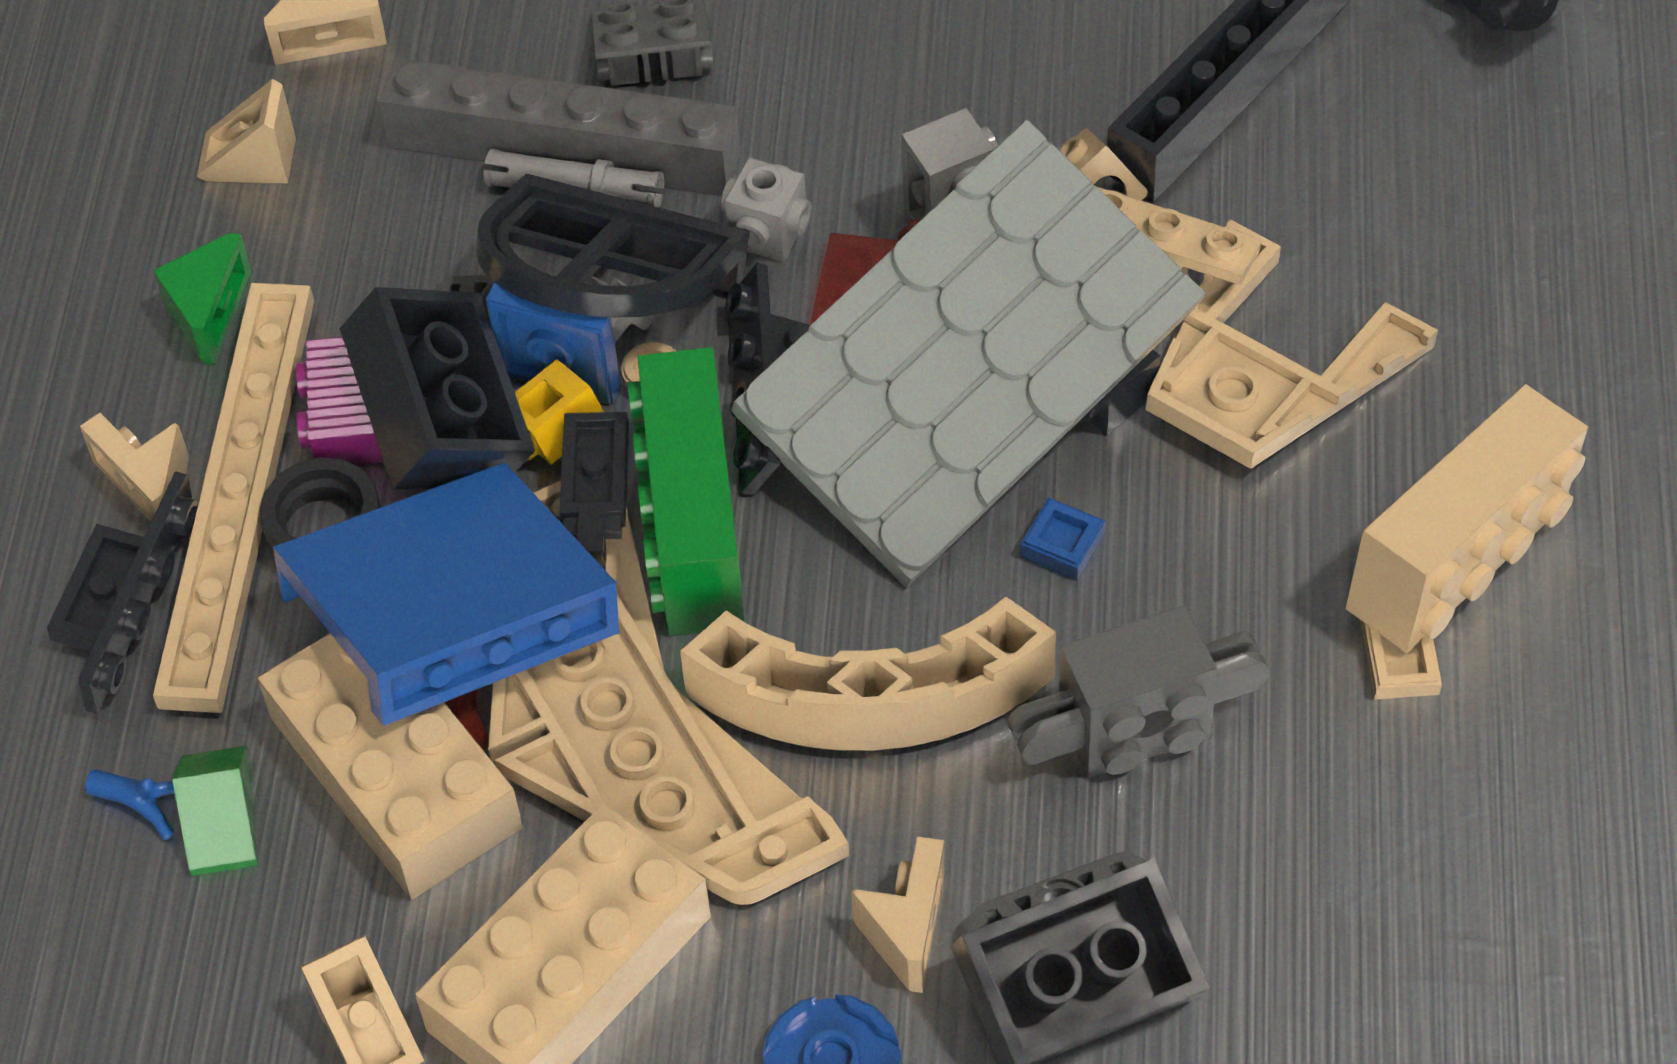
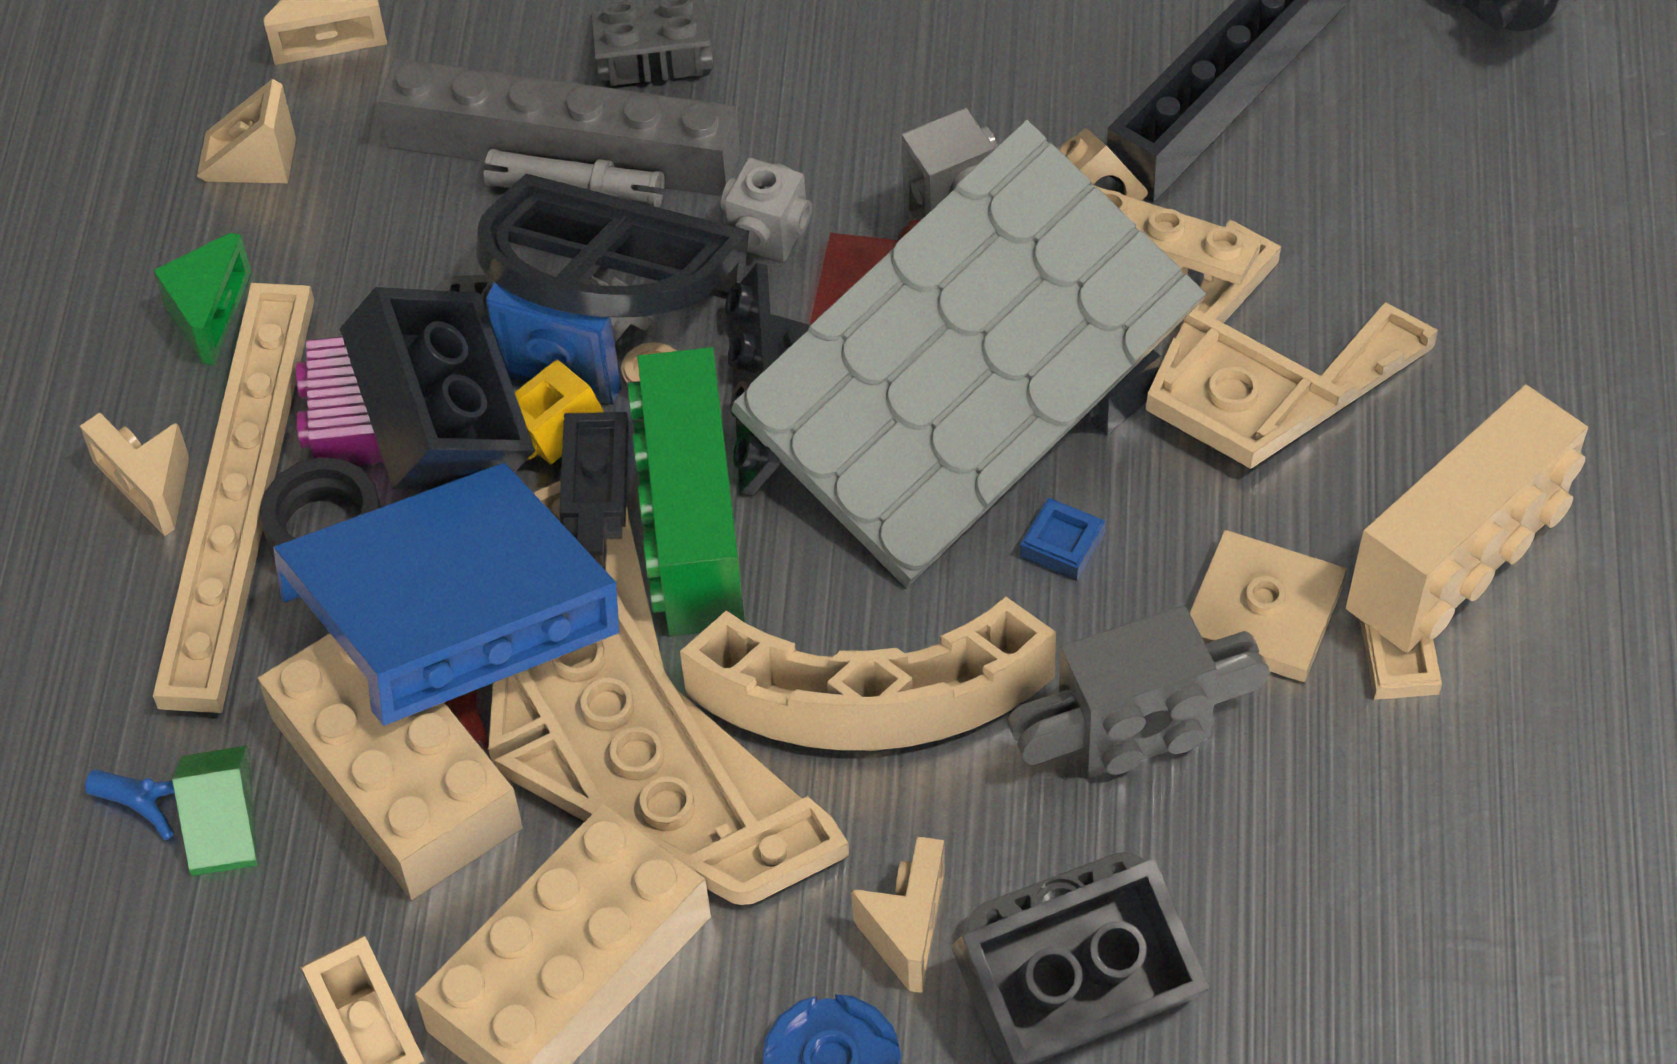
black bracket [47,471,198,714] -> none
none -> tan plate [1190,530,1347,683]

